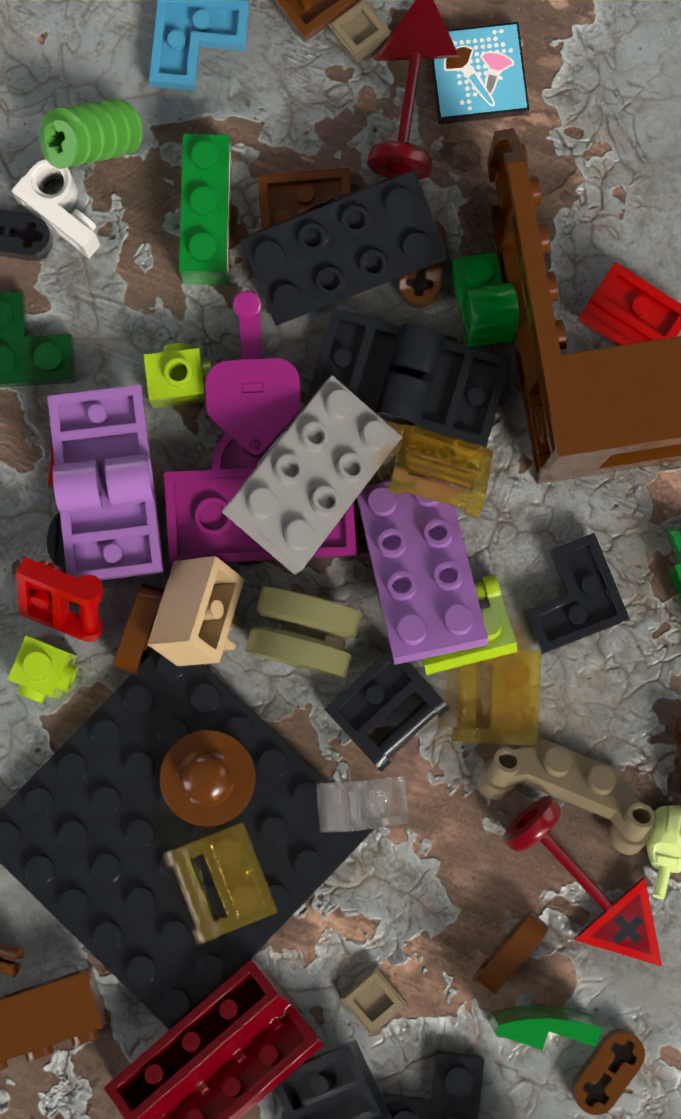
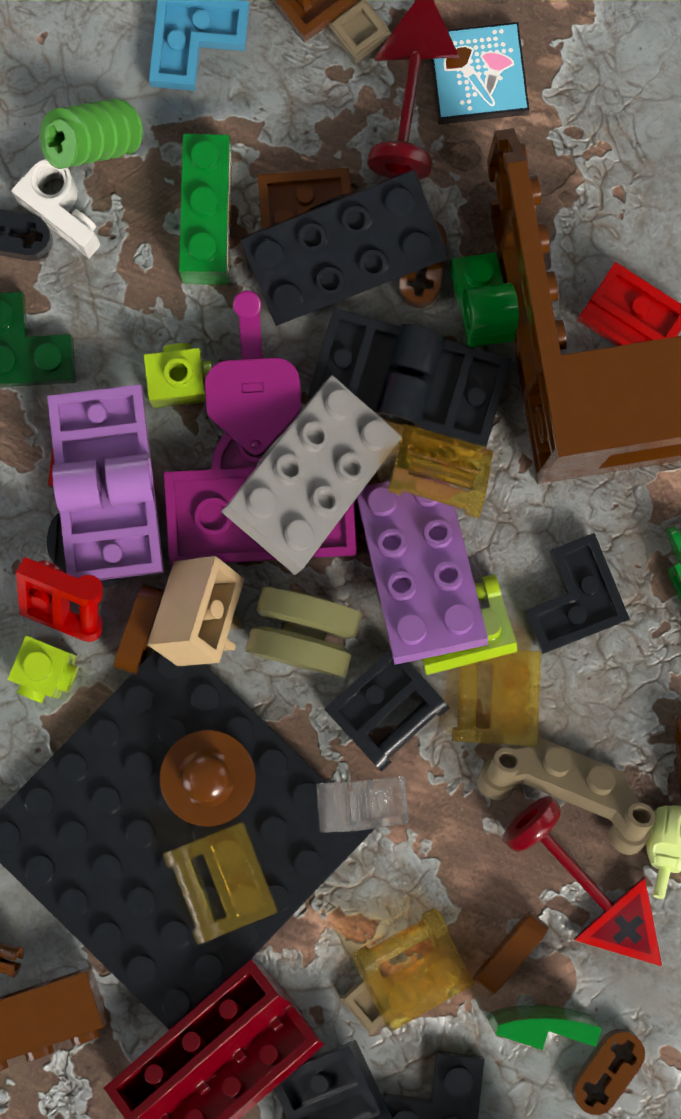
none -> clear yellow plate [352,907,474,1031]

